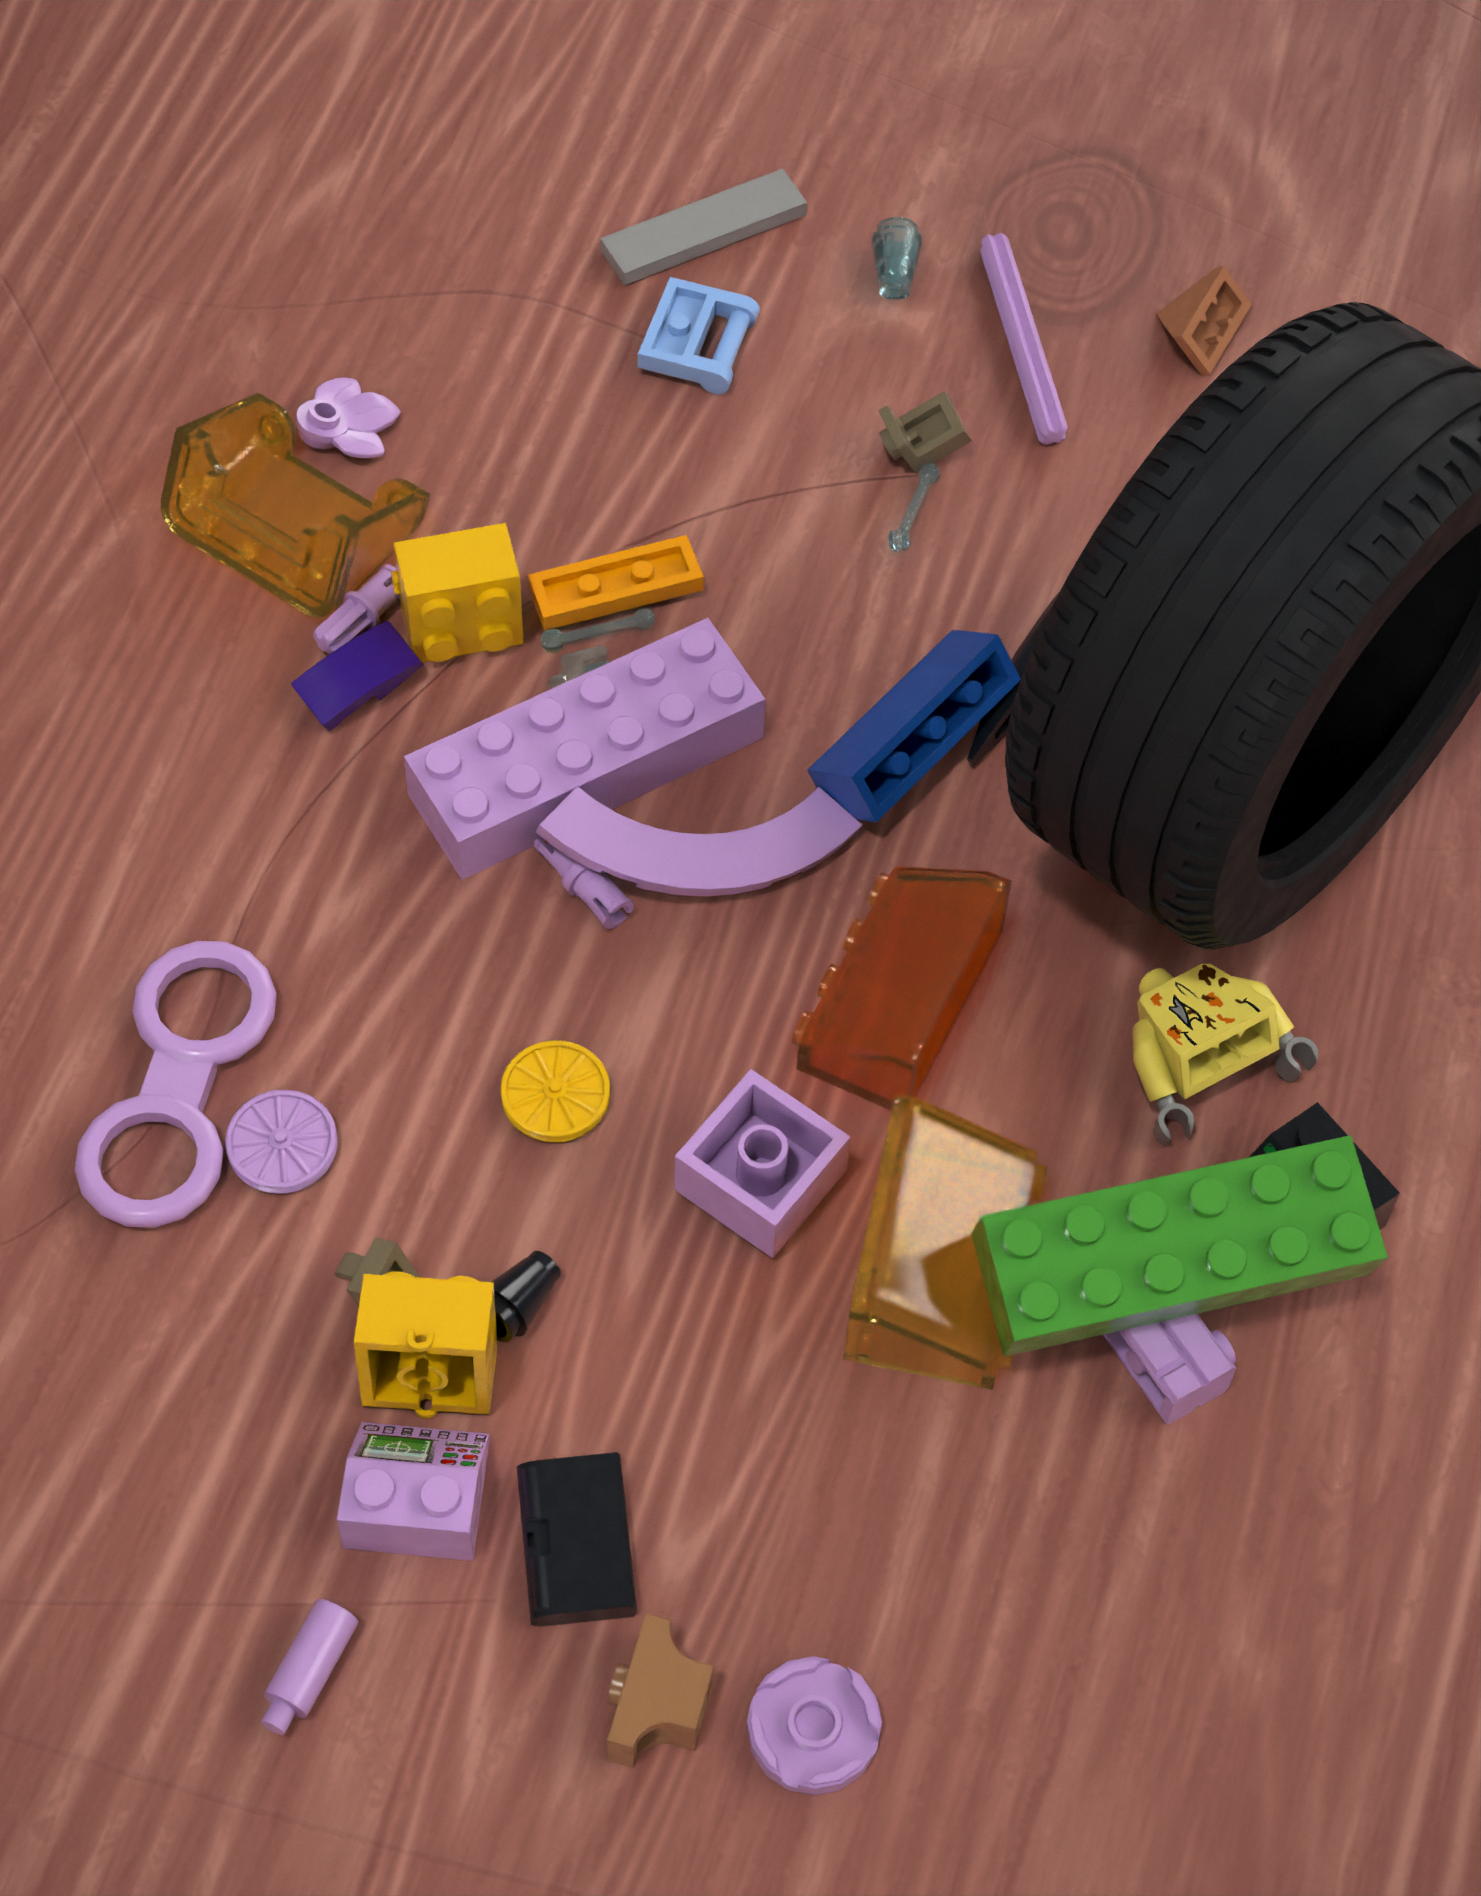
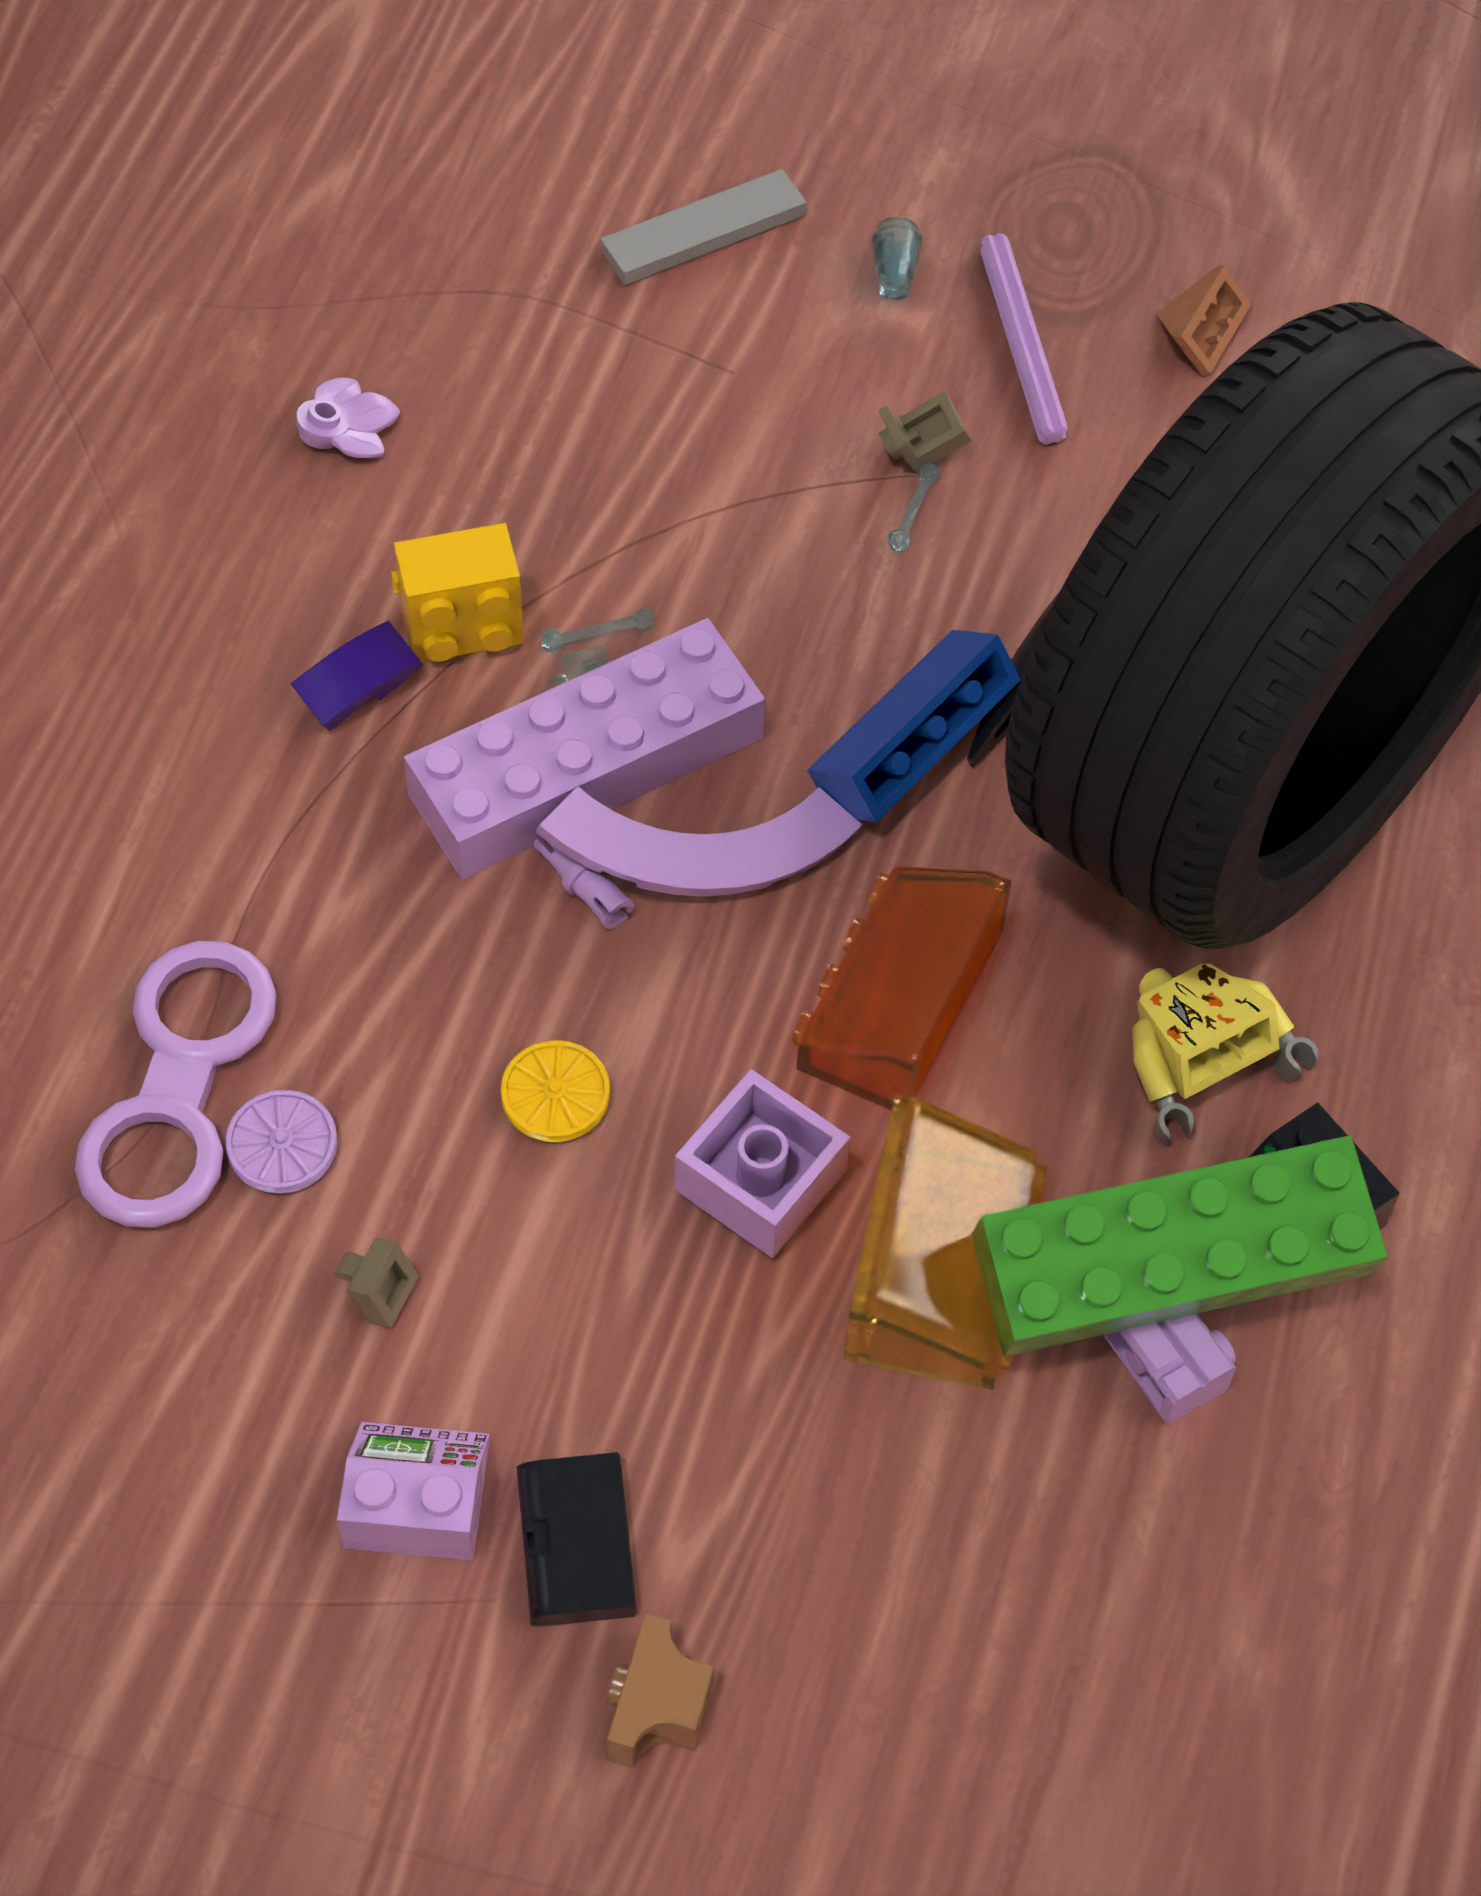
clear yellow windscreen [161,392,430,618] -> none
lavender cylinder [260,1599,359,1735] -> none
lavender axle [313,564,400,654] -> none
yellow brick [354,1271,497,1419] -> none
black cone [491,1251,561,1342] -> none
light orange plate [527,534,704,631] -> none
light blue plate [638,277,760,395] -> none
lavender tile [746,1656,882,1795] -> none

